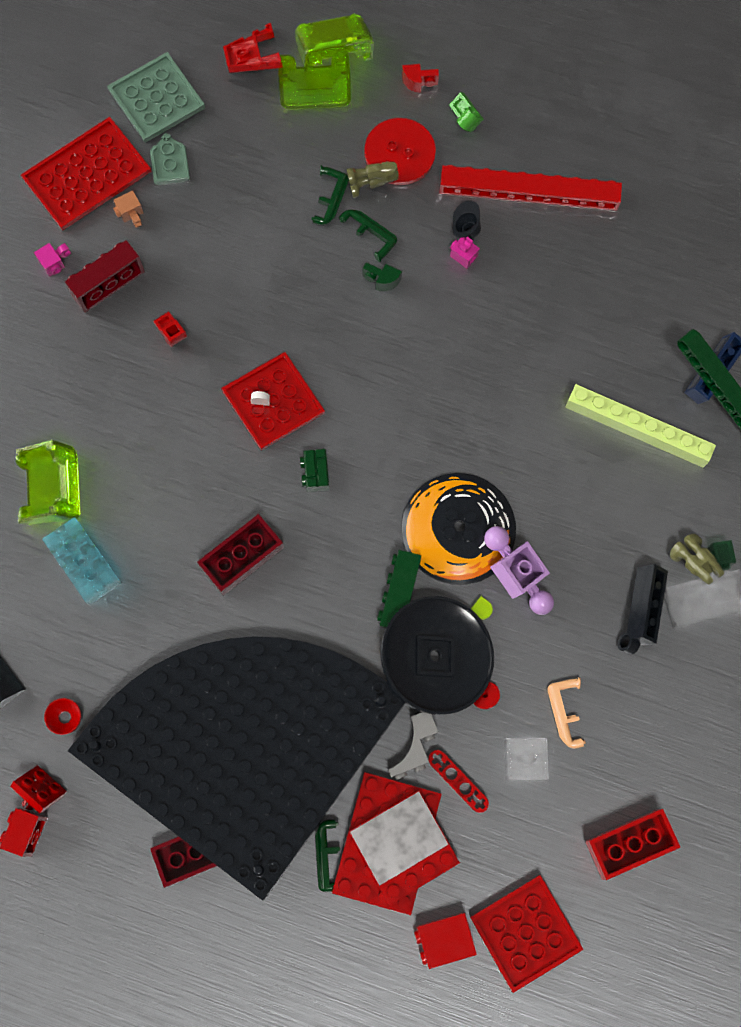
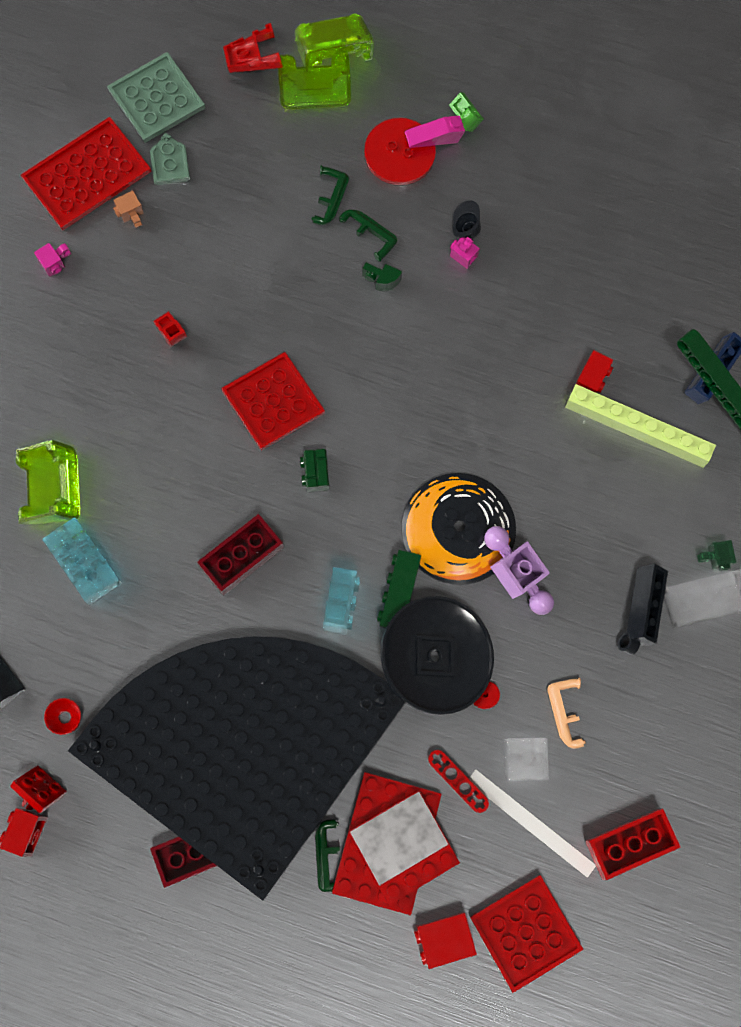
dark red brick [65,240,145,313] -> none
white tile [251,391,270,406] -> none
olive piece [346,161,399,198] -> none
light grey arch [388,712,438,780] -> none
red brick [402,64,439,93] -> none
red brick [439,165,622,211] -> none
lime tile [471,596,493,620] -> none
olive piece [670,534,724,585] -> none
none -> clear light blue brick [323,567,360,635]
none -> dark pink slope [405,116,465,148]
none -> white sticker [469,770,596,878]
none -> red brick [576,350,614,393]

